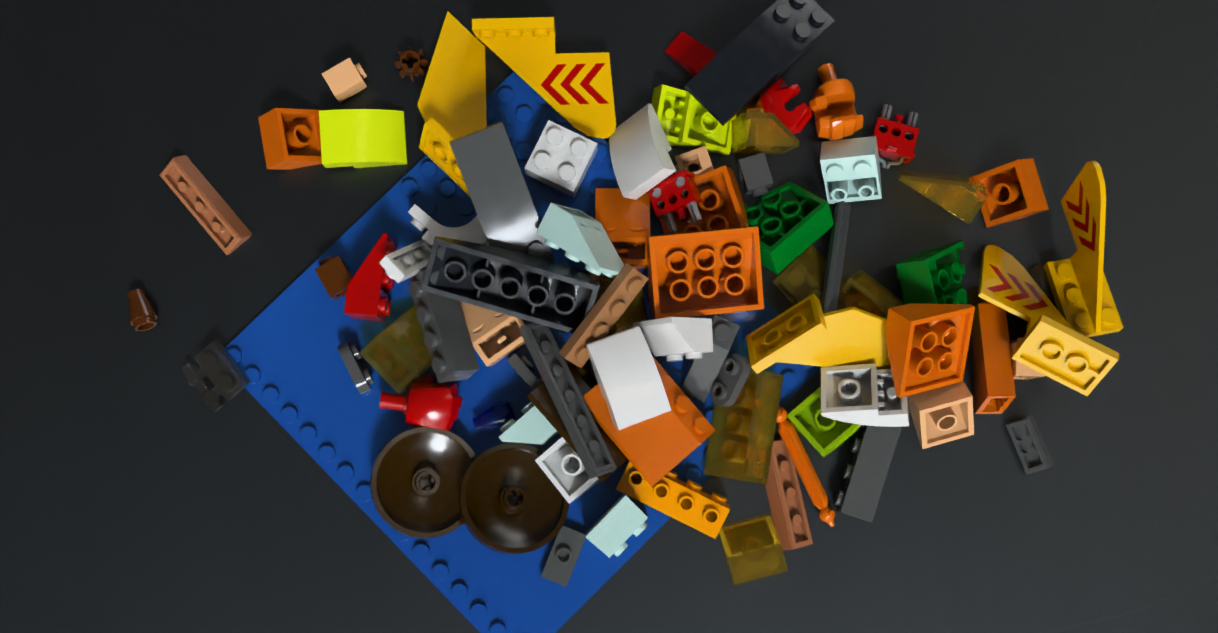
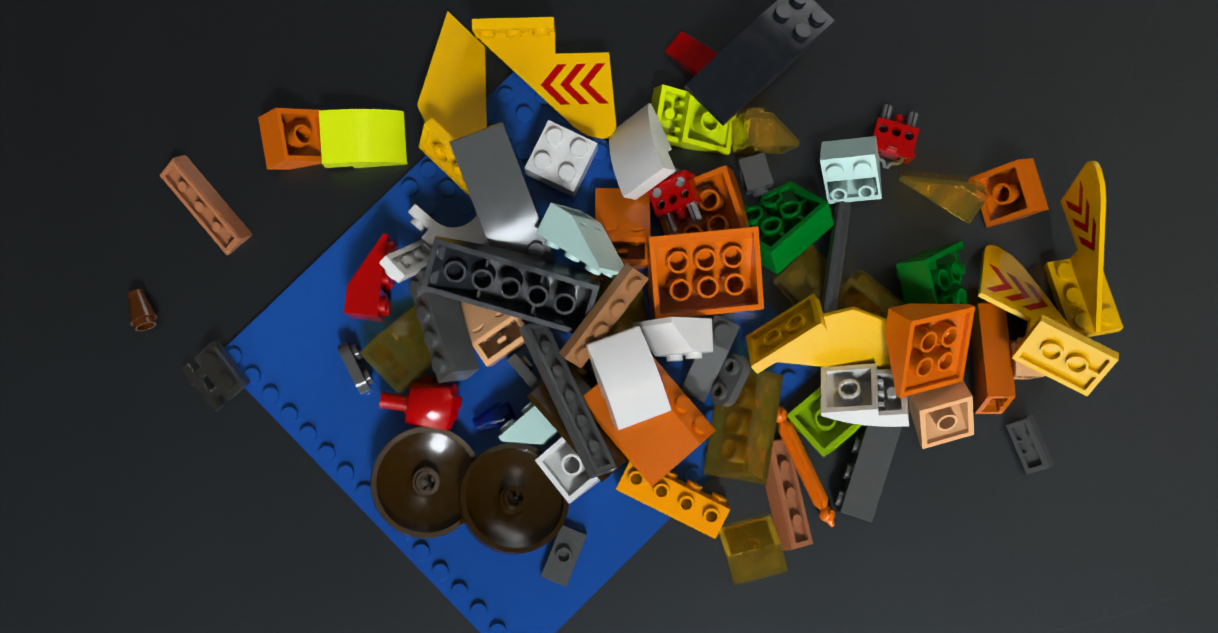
reddish brown brick [315,256,353,301] -> none
light nougat brick [322,57,367,103] -> none
reddish brown gear [394,46,429,82] -> none
light aqua slope [585,494,648,558] -> none
light nougat brick [674,146,714,177] -> none
red piece [755,77,812,137] -> none
orange piece [809,63,863,141] -> none

